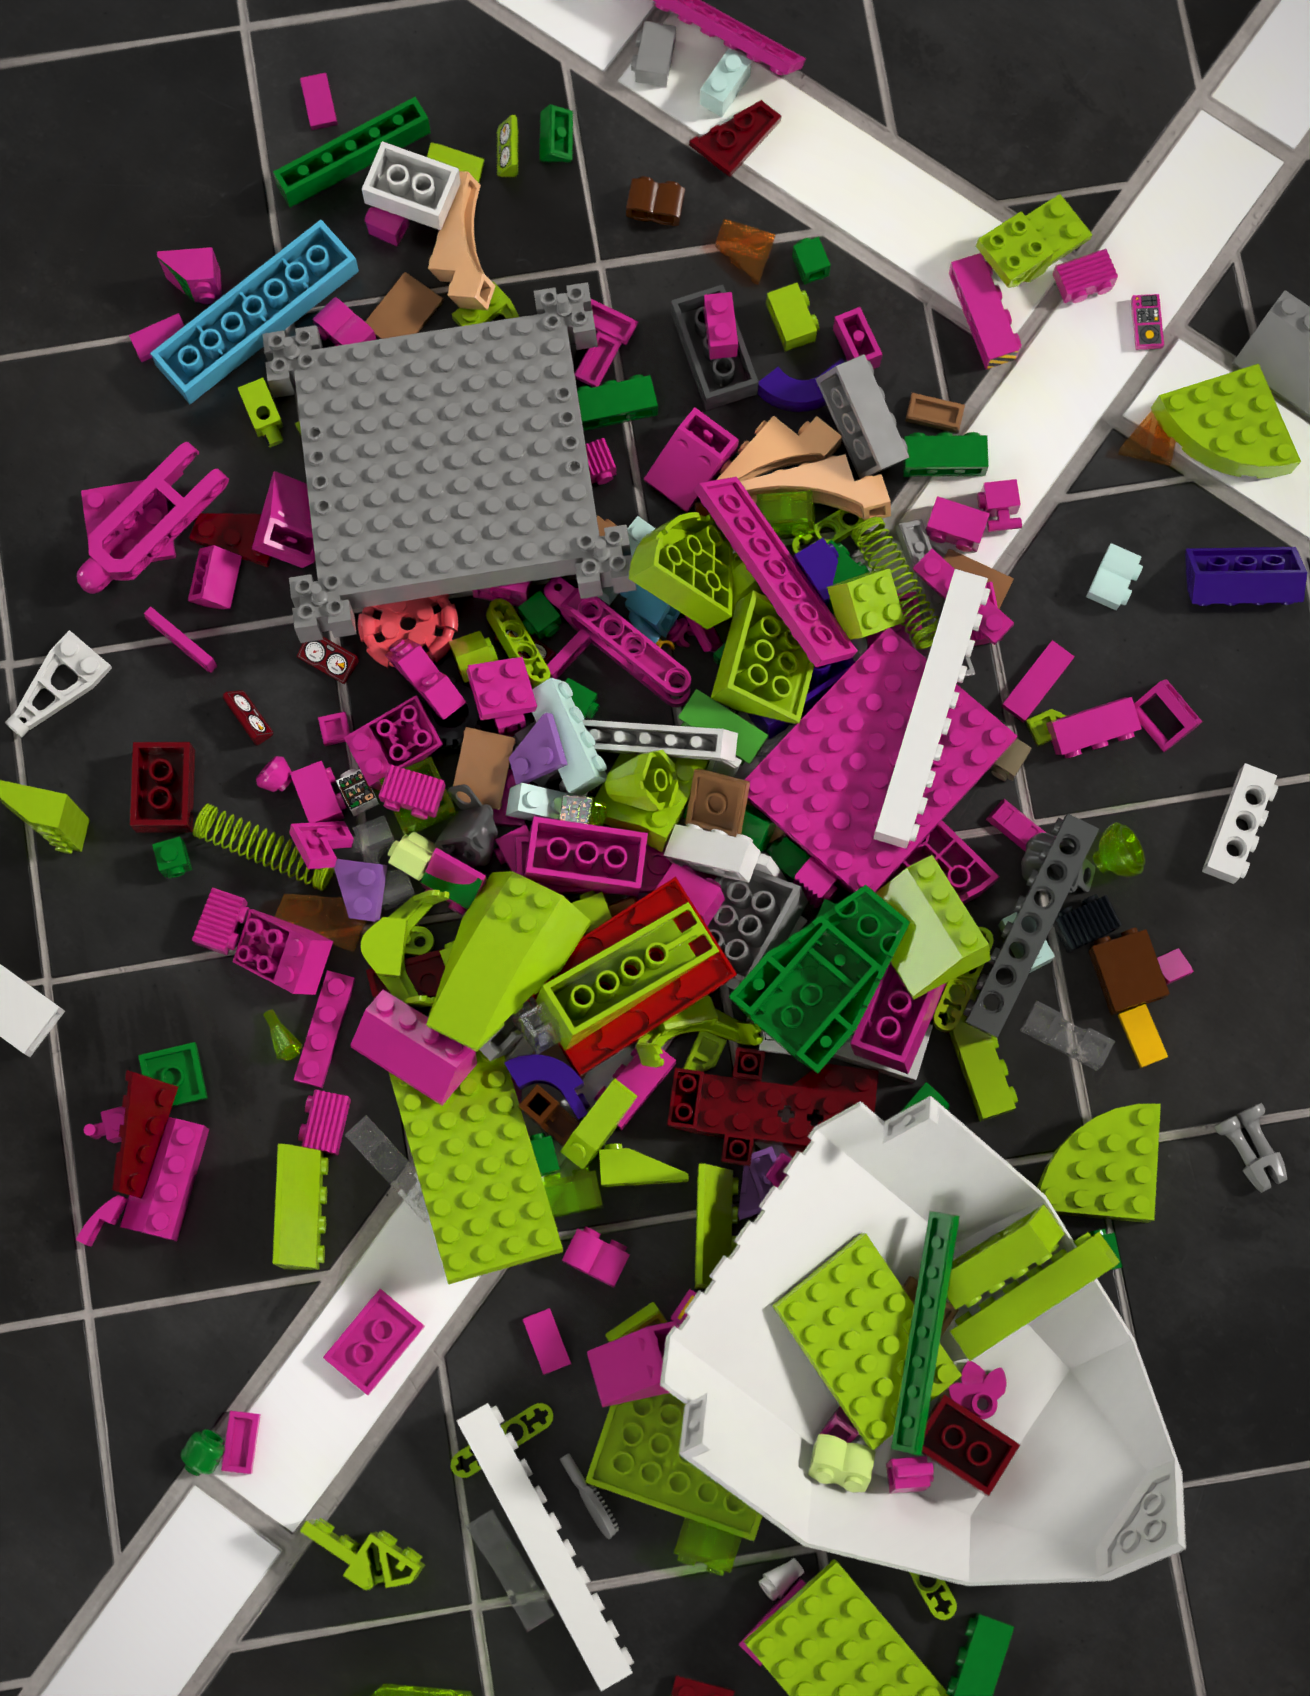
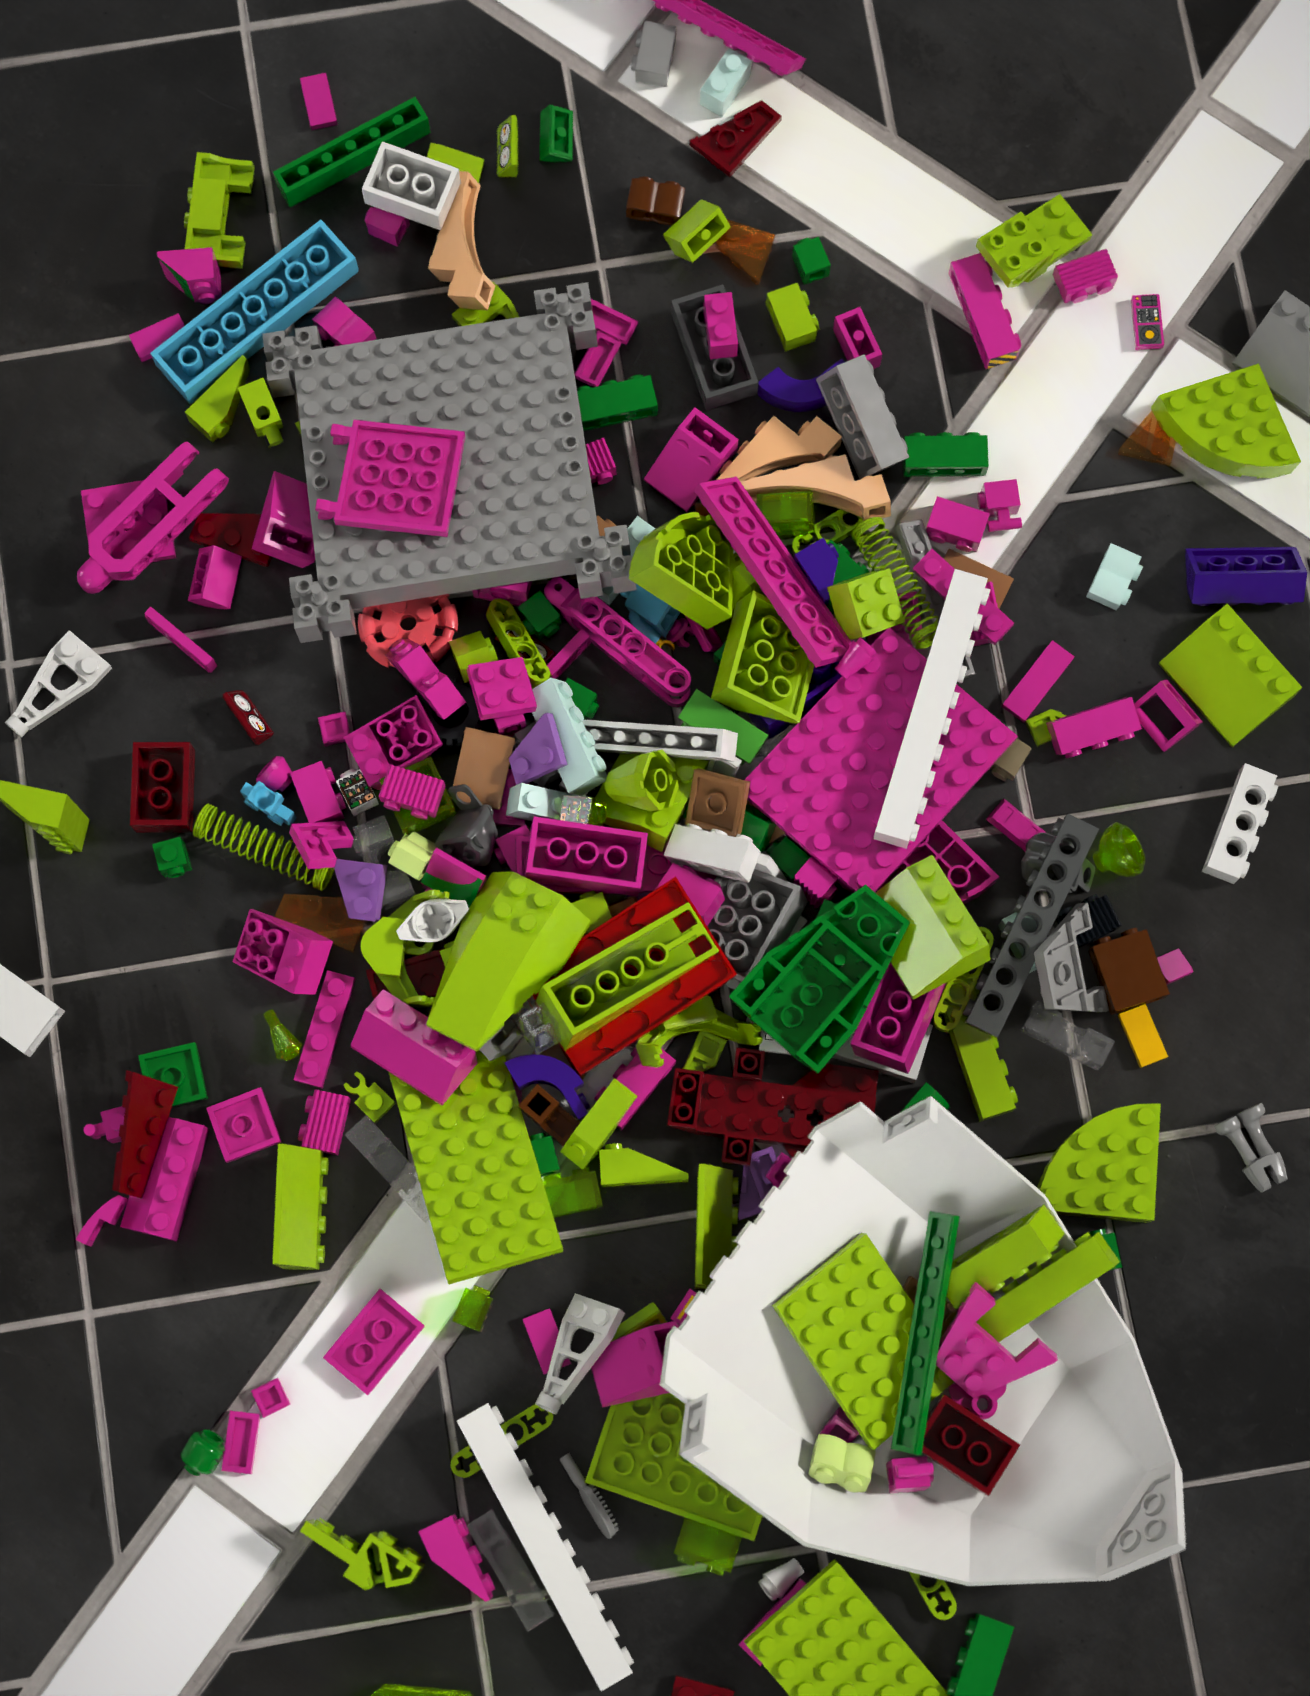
dark pink brick [192,887,250,955] -> none
slope [297,637,359,685] -> none
medium nougat piece [365,272,444,339] -> none
dark pink brick [562,1227,630,1288] -> none
medium nougat tile [905,393,965,433] -> none
none -> lime bracket [184,152,255,268]
none -> lime slope [185,355,250,443]
none -> dark pink plate [206,1087,281,1163]
none -> medium azure plate [240,781,297,827]
none -> dark pink tile [251,1378,291,1418]
none -> dark pink plate [315,420,466,537]
none -> lime plate [344,1072,396,1124]
none -> white hat [396,899,469,942]
none -> dark pink slope [419,1514,495,1602]
none -> clear neon green brick [452,1285,494,1333]
none -> white plate [535,1293,625,1414]
none -> lime brick [663,199,731,263]
none -> dark pink cone [835,637,876,680]
none -> dark pink wing [936,1282,1058,1398]
none -> light grey wing [1034,903,1109,1012]
none -> lime slope [1158,604,1302,747]

